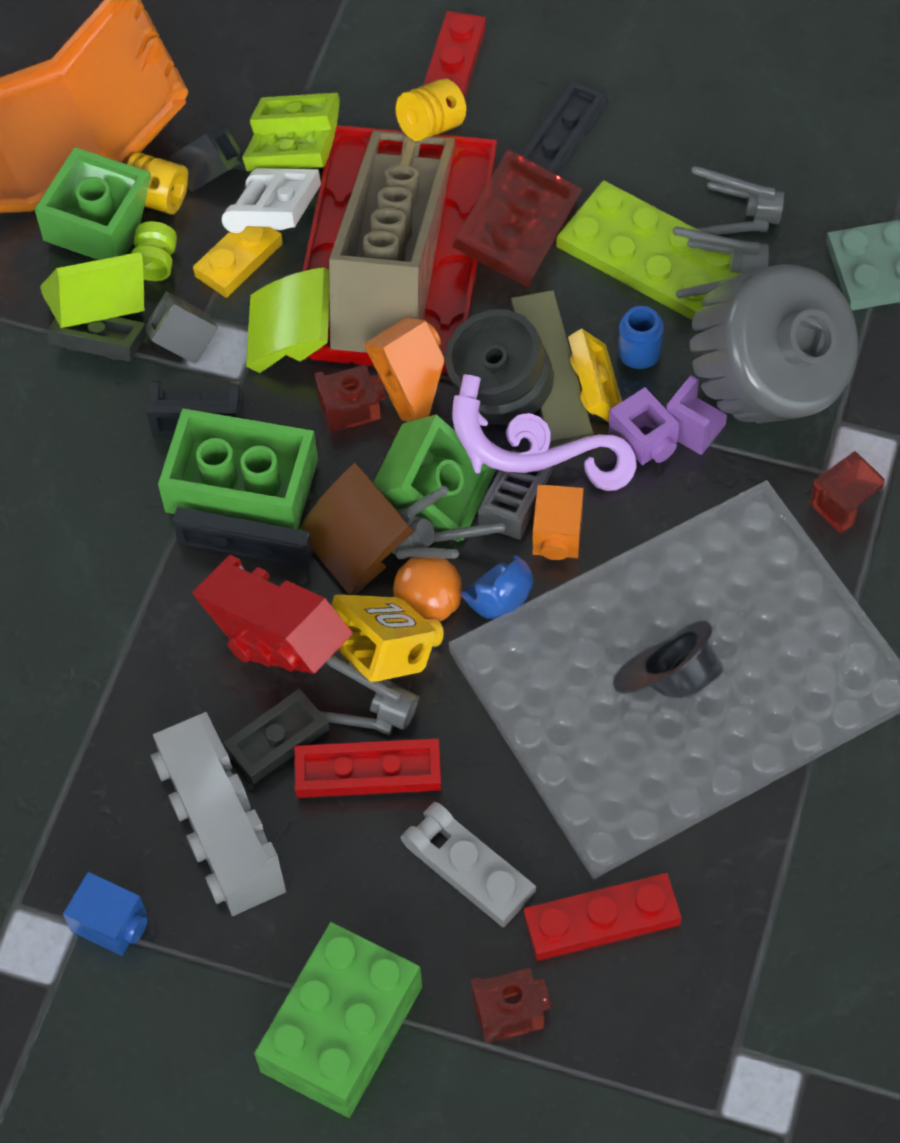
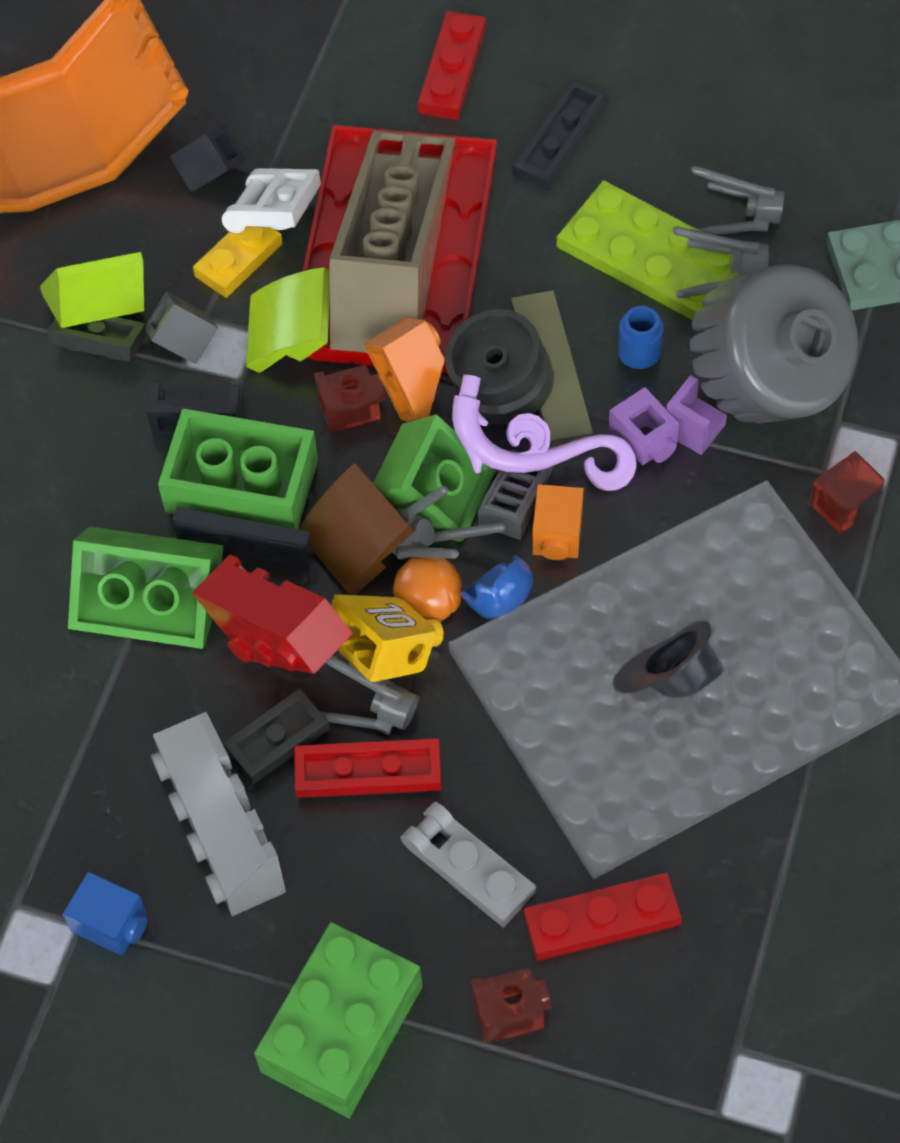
bright green slope [35,147,151,260] -> none
yellow piece [127,152,188,215] -> none
lime wheel [131,221,177,281] -> none
lime slope [242,93,340,172] -> none
yellow piece [396,79,466,141] -> none
clear red plate [452,149,582,287] -> none
yellow plate [568,329,622,422] -> none
none -> bright green slope [68,526,223,649]

